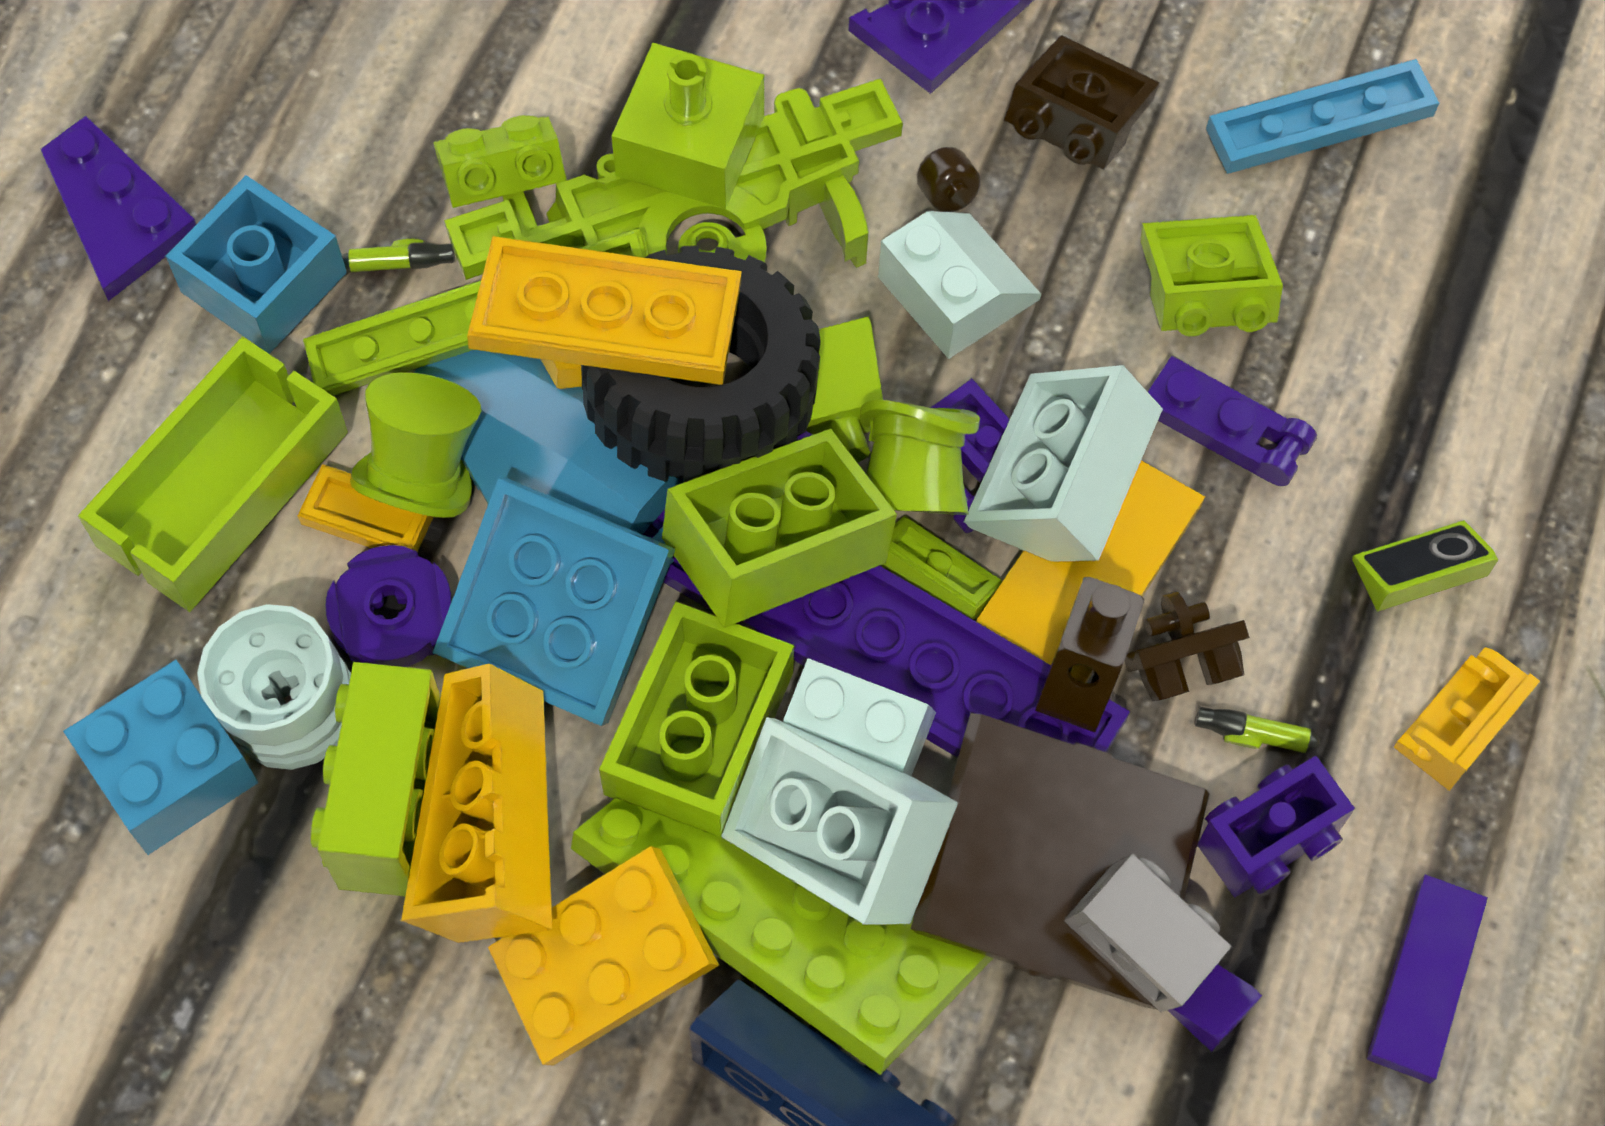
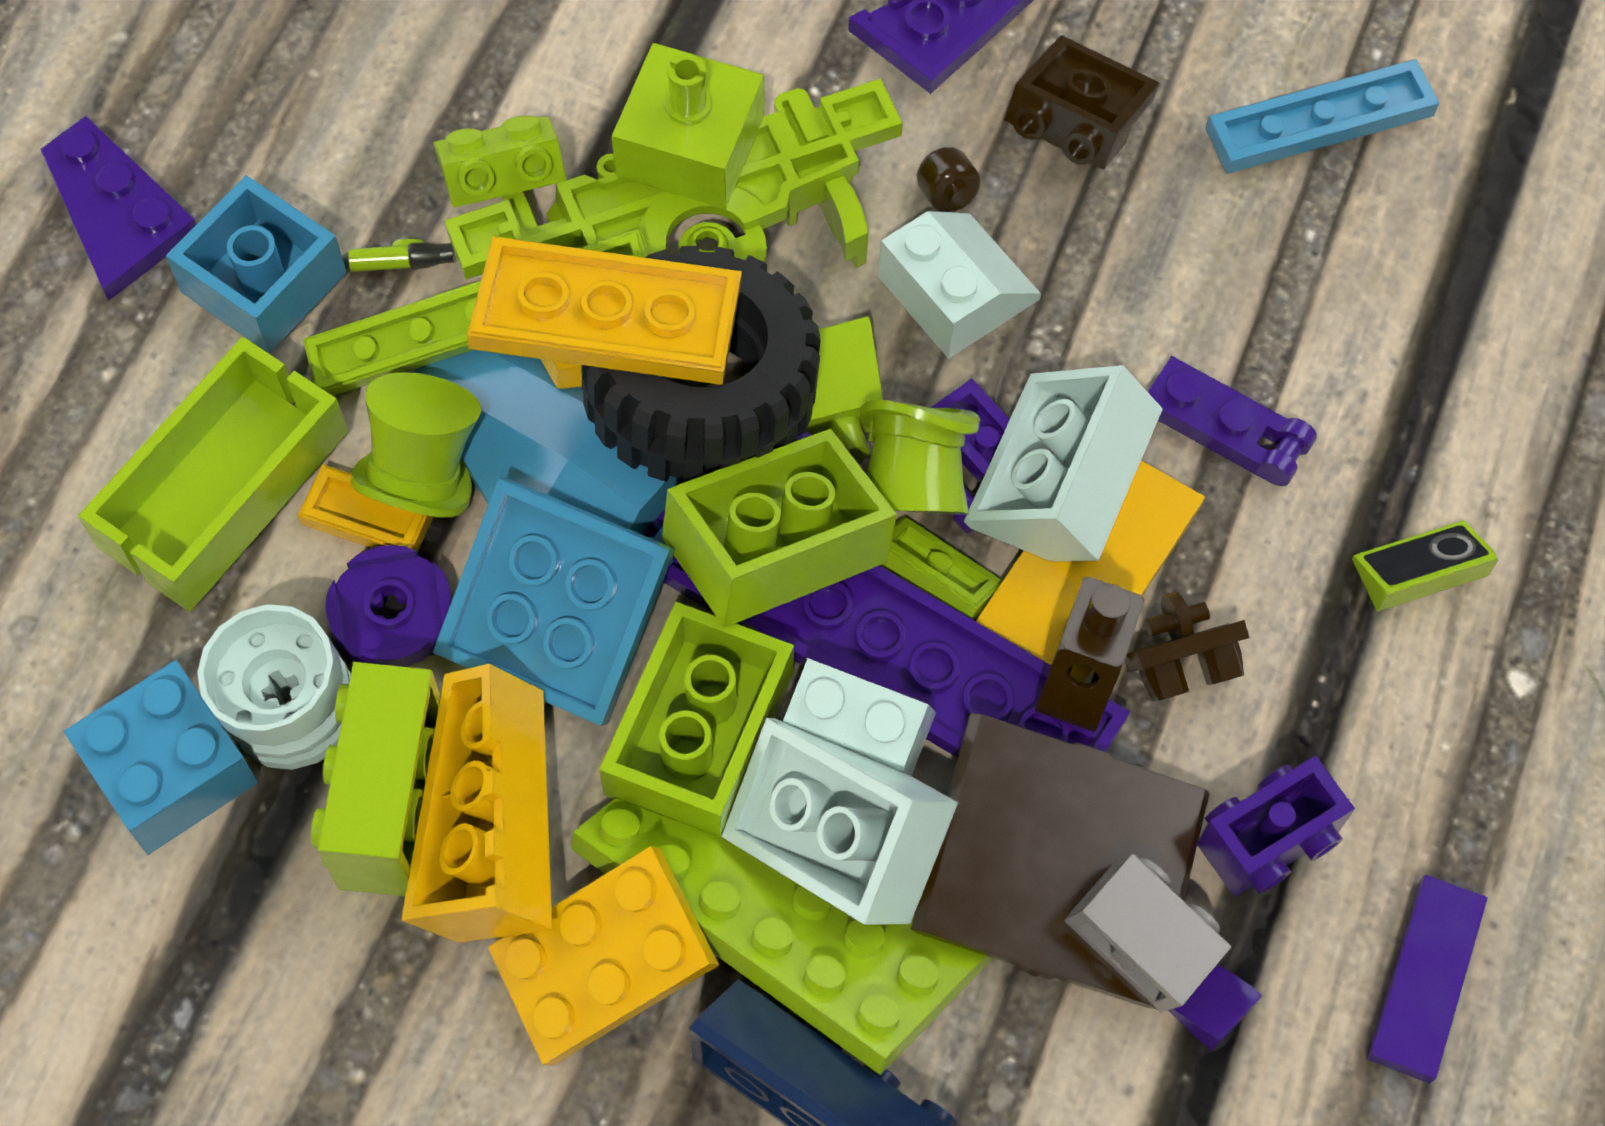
lime plate [1141,215,1283,337] -> none
piece [1195,706,1320,753] -> none
yellow hinge [1394,647,1540,791] -> none

